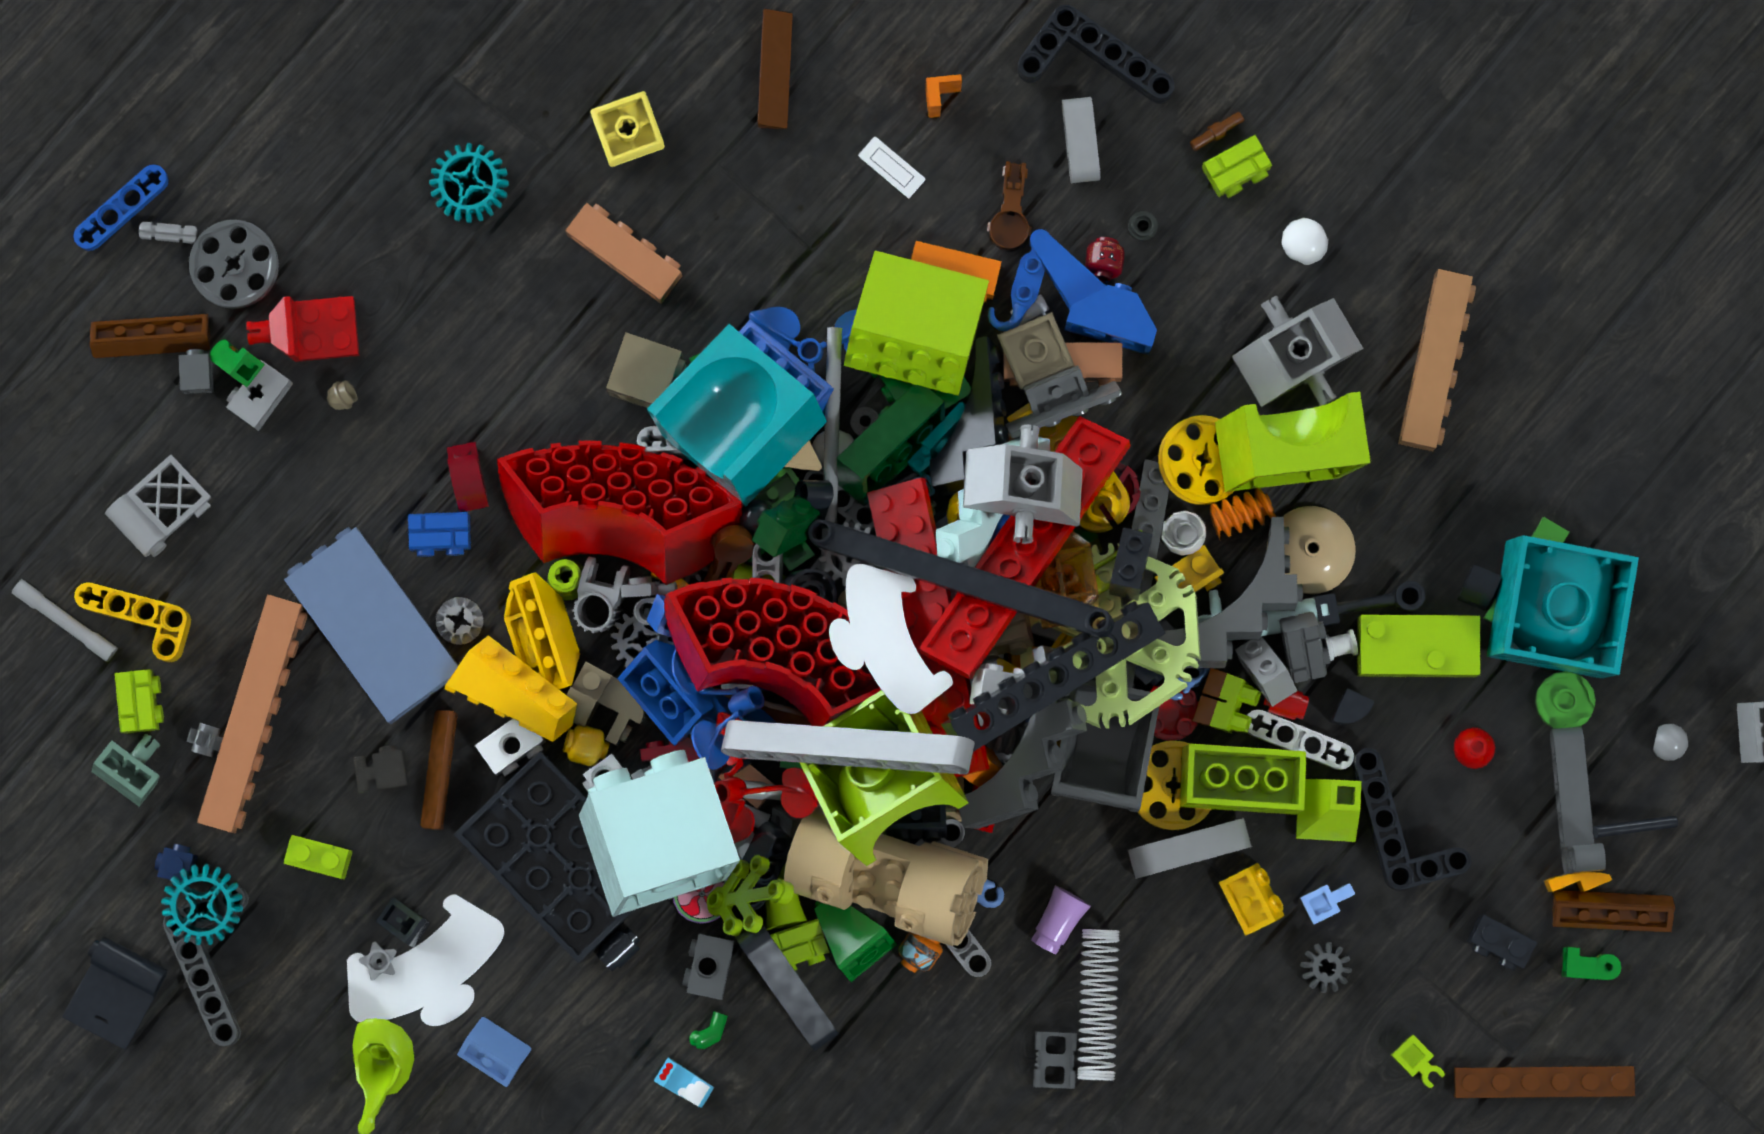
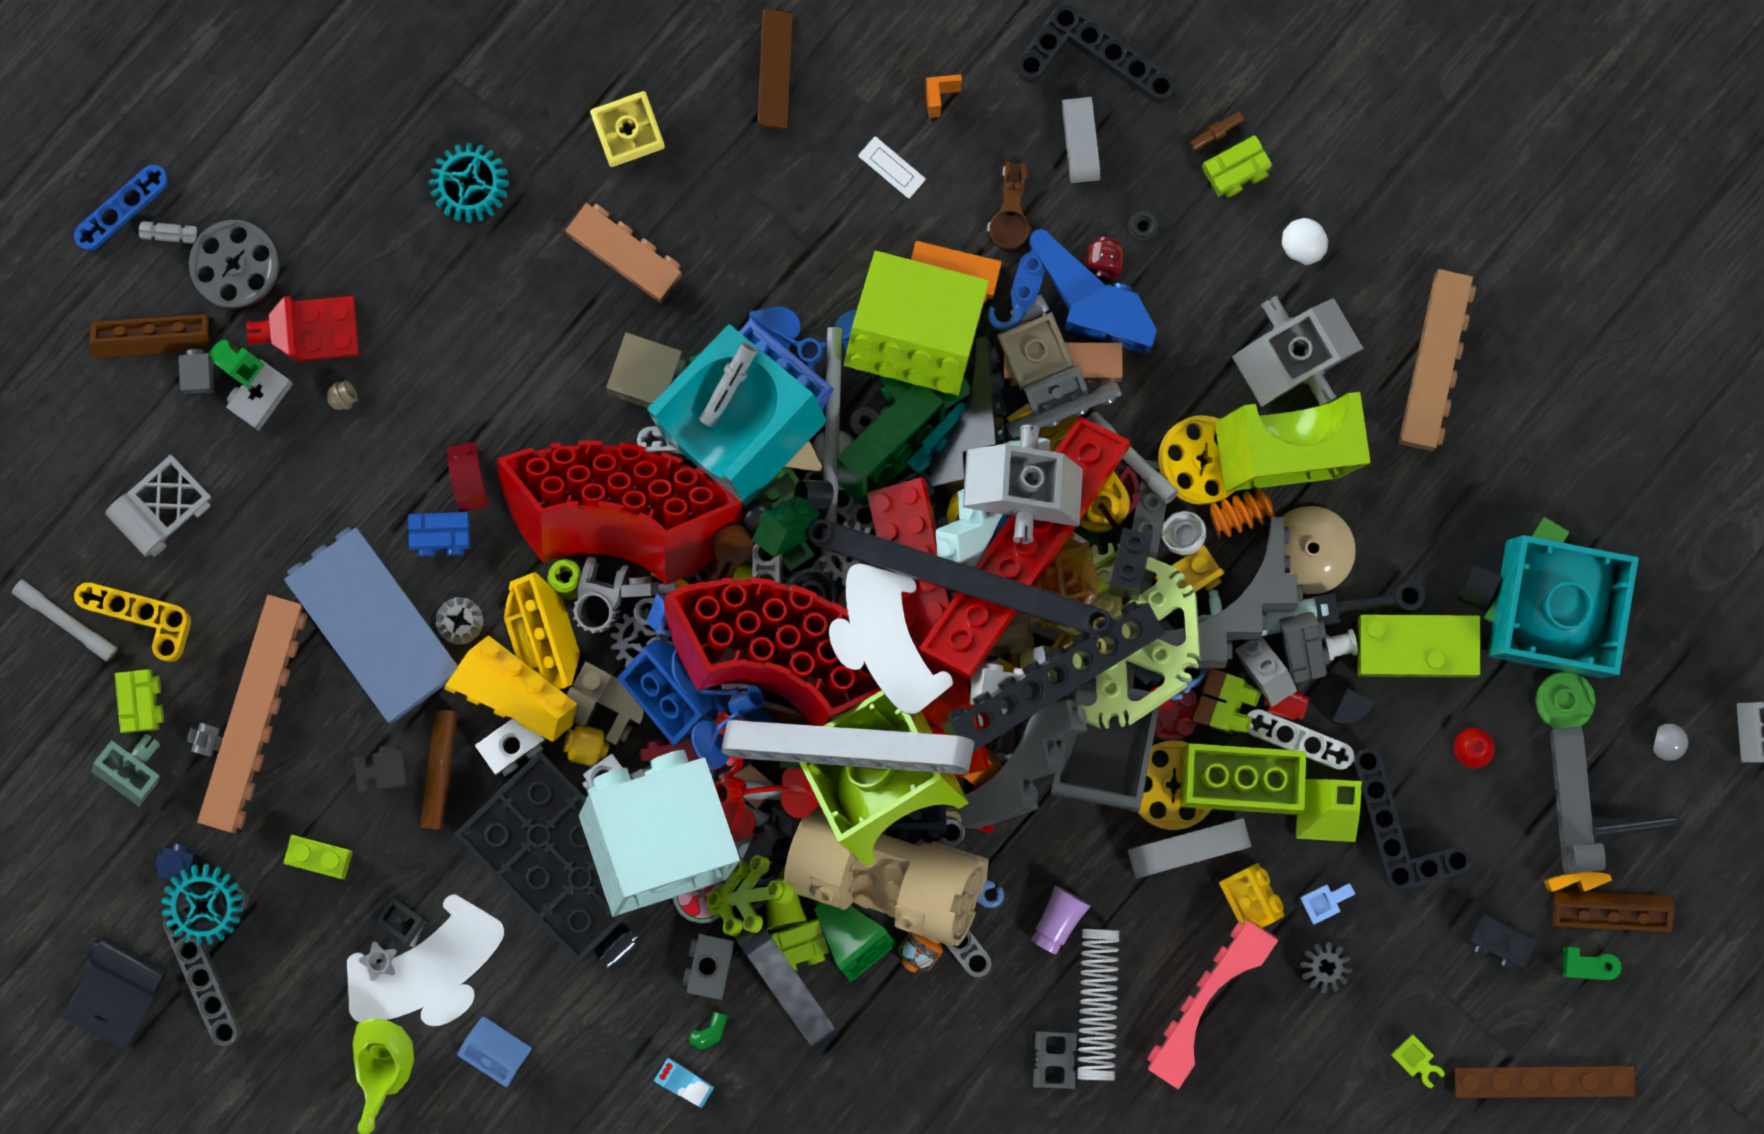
none -> light grey pin [699,342,758,428]
none -> light grey piece [1087,412,1179,504]
none -> coral arch [1147,918,1278,1089]

